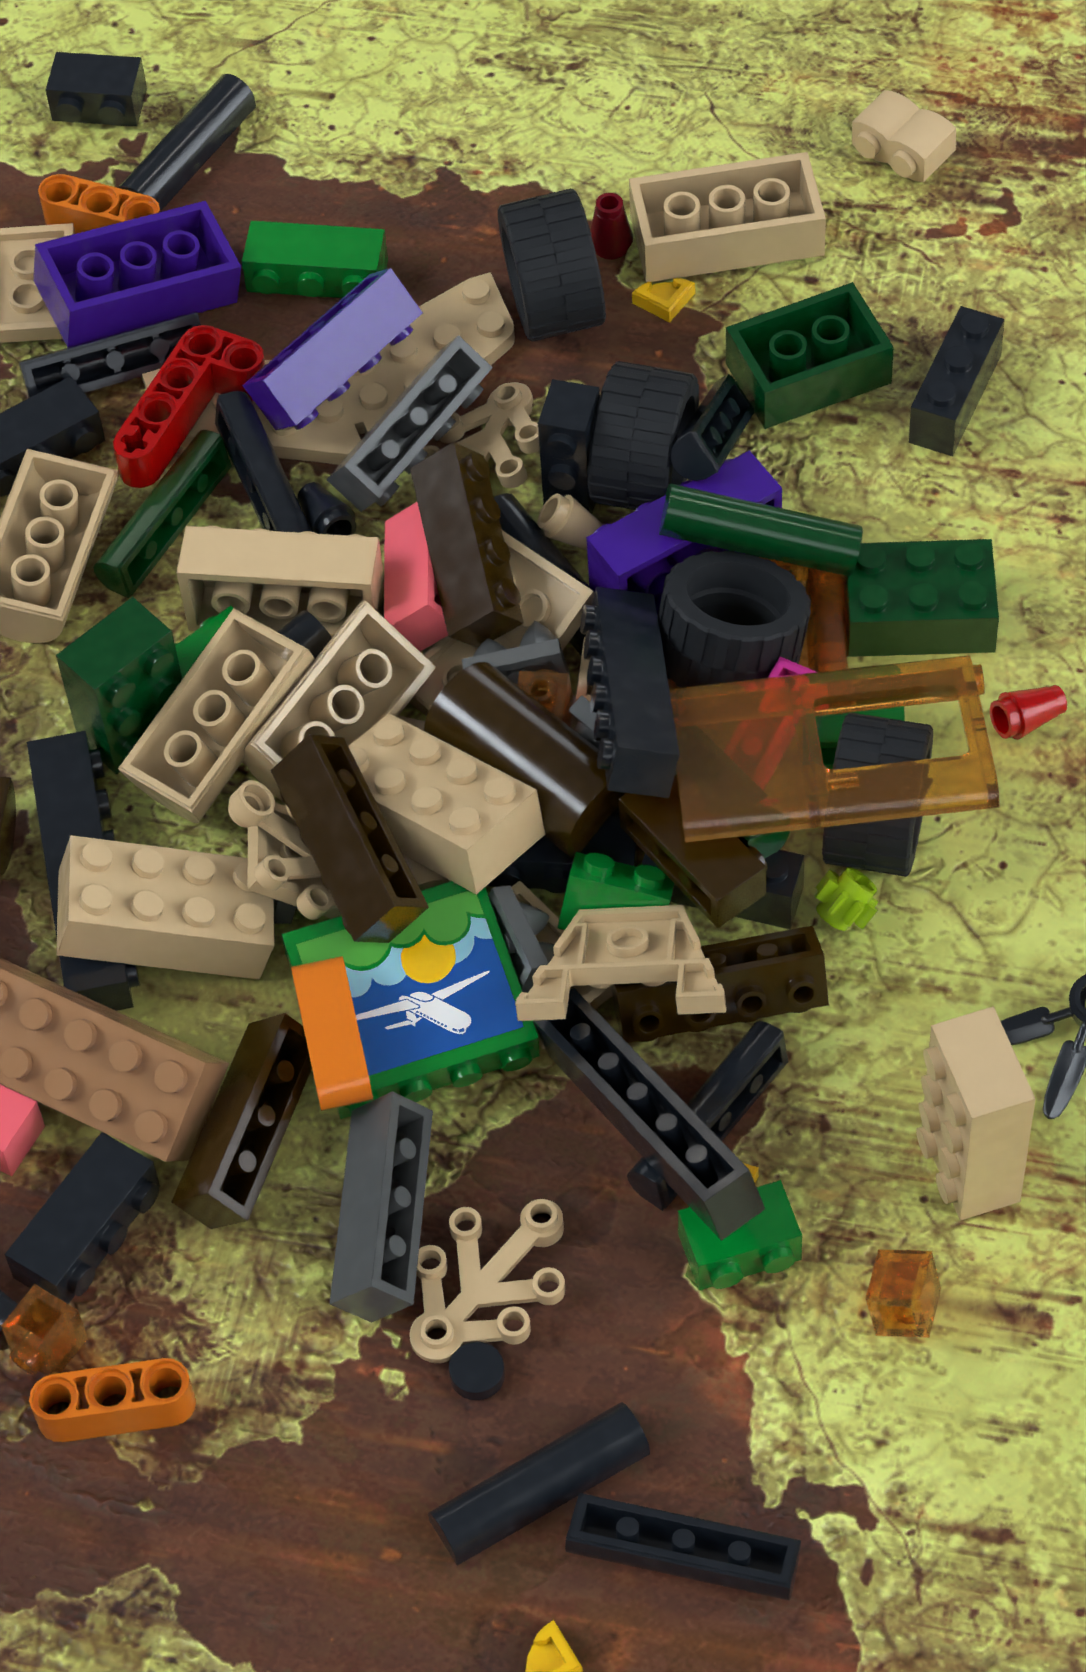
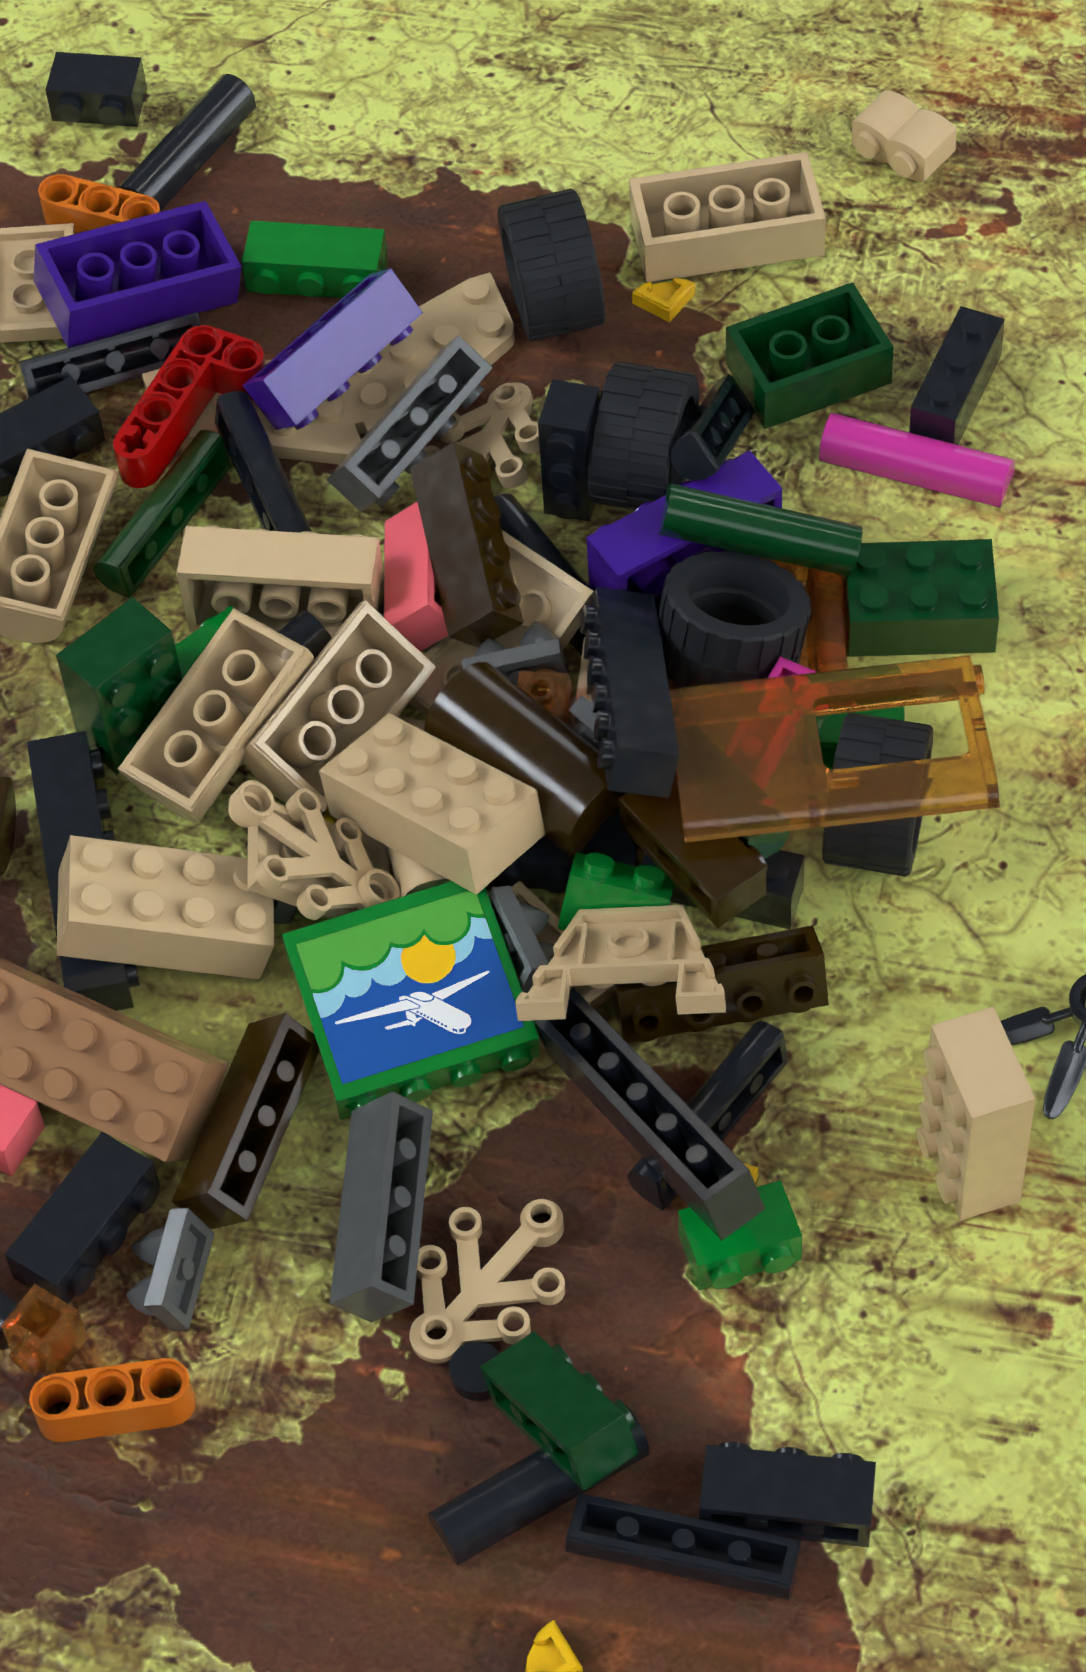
dark brown brick [270,734,429,943] -> none
orange beam [291,956,373,1111] -> none
black cone [297,482,356,536] -> none
tan cone [538,493,604,551] -> none
dark red cone [590,193,633,260] -> none
lime gear [815,867,878,931] -> none
clear orange brick [866,1249,941,1338] -> none
red cone [990,685,1067,740] -> none
none -> dark grey tile [126,1208,215,1331]
none -> dark green brick [480,1331,638,1491]
none -> black brick [699,1441,876,1547]
none -> dark pink brick [819,413,1015,508]

